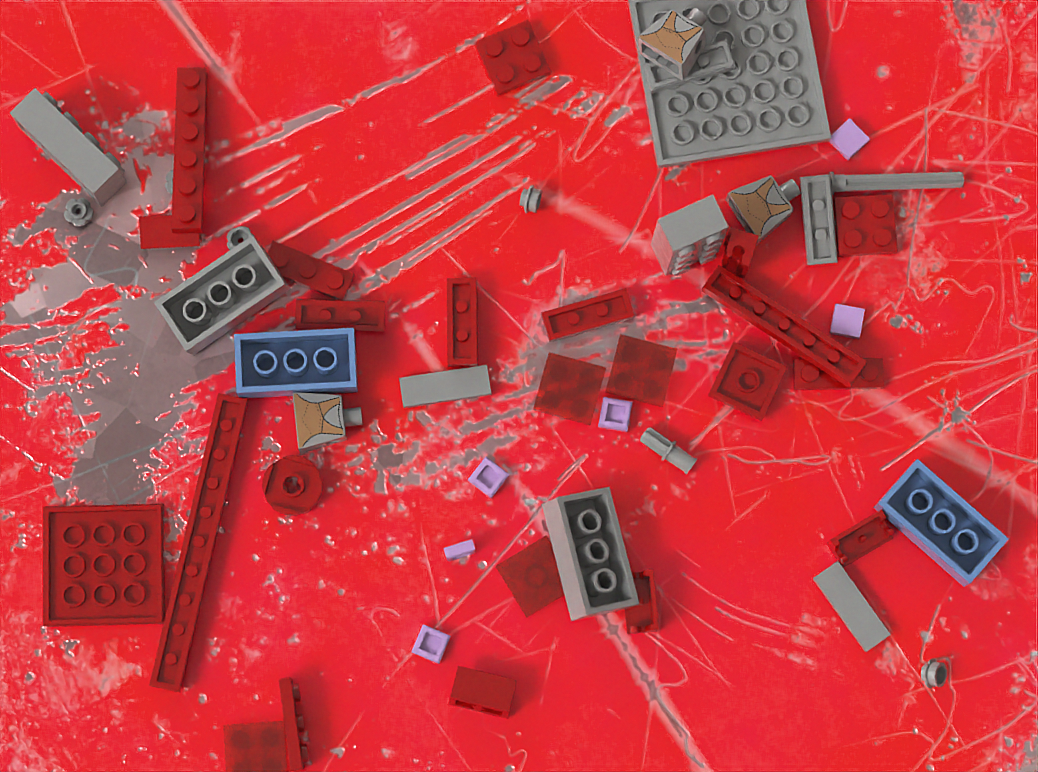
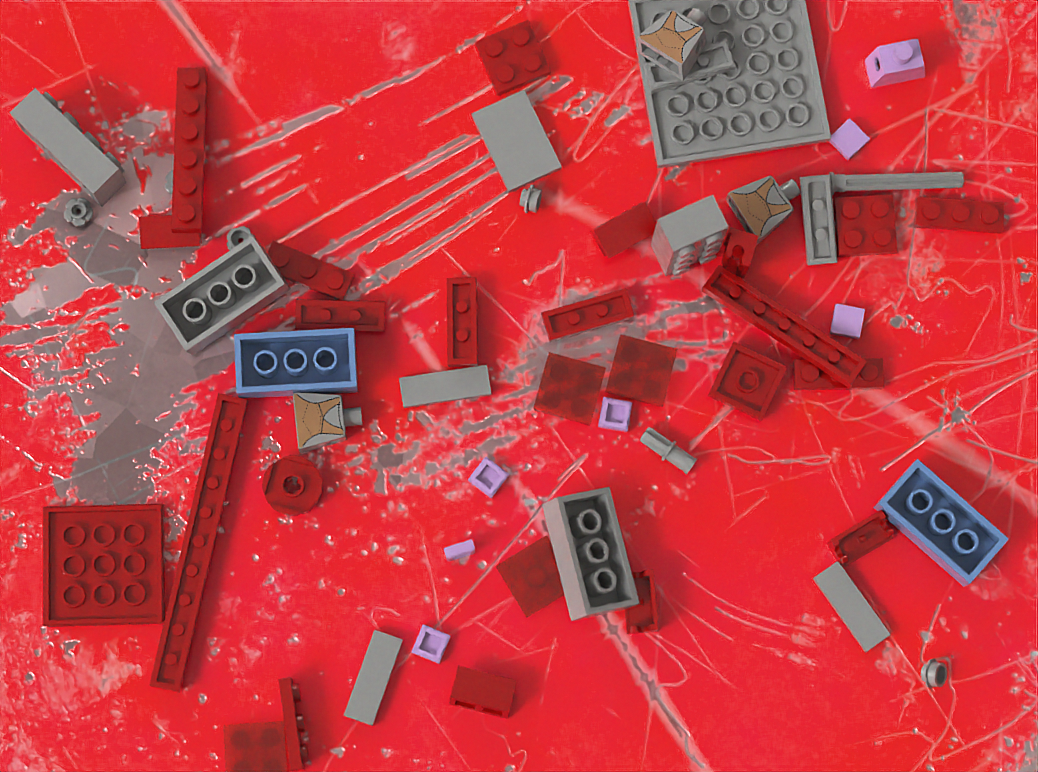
none -> light grey tile [344,630,403,726]
none -> light grey tile [471,90,562,193]
none -> red hinge [590,202,656,259]
none -> lavender torso [864,39,925,88]
none -> red plate [914,197,1005,234]

